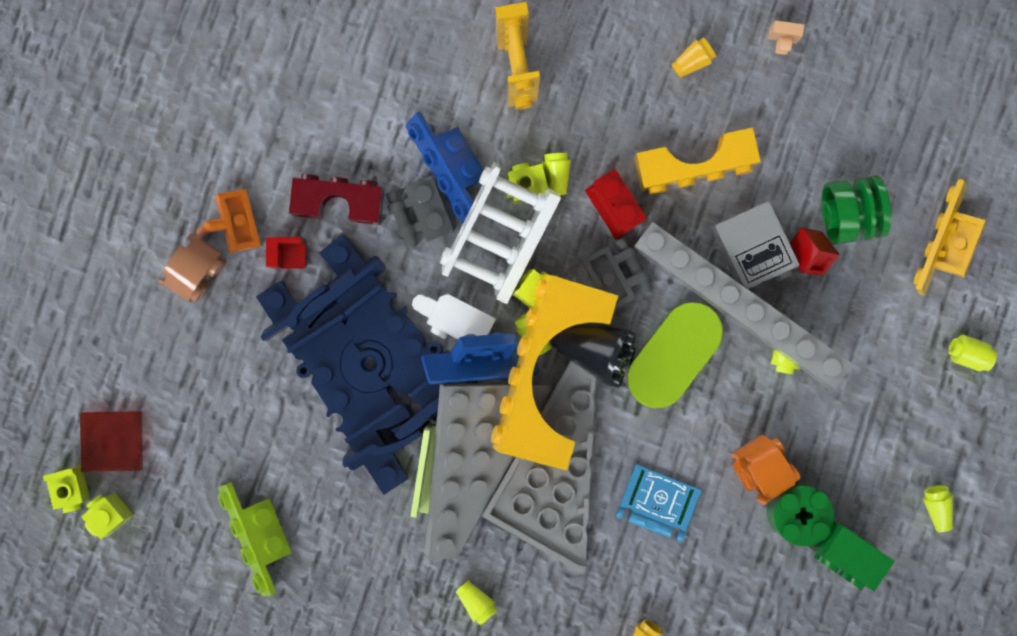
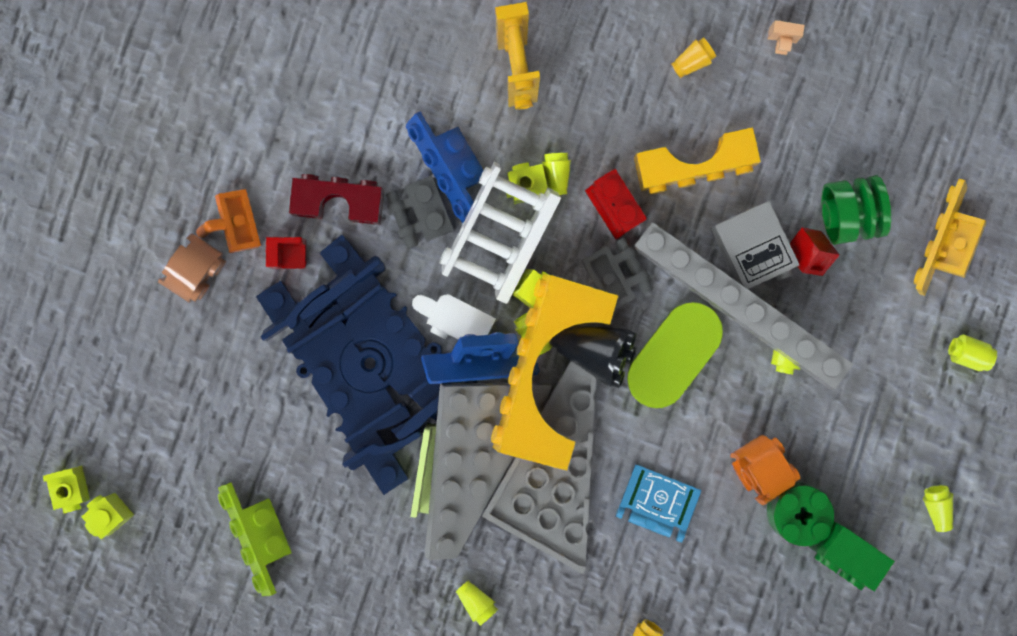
clear red tile [80,411,143,472] -> none

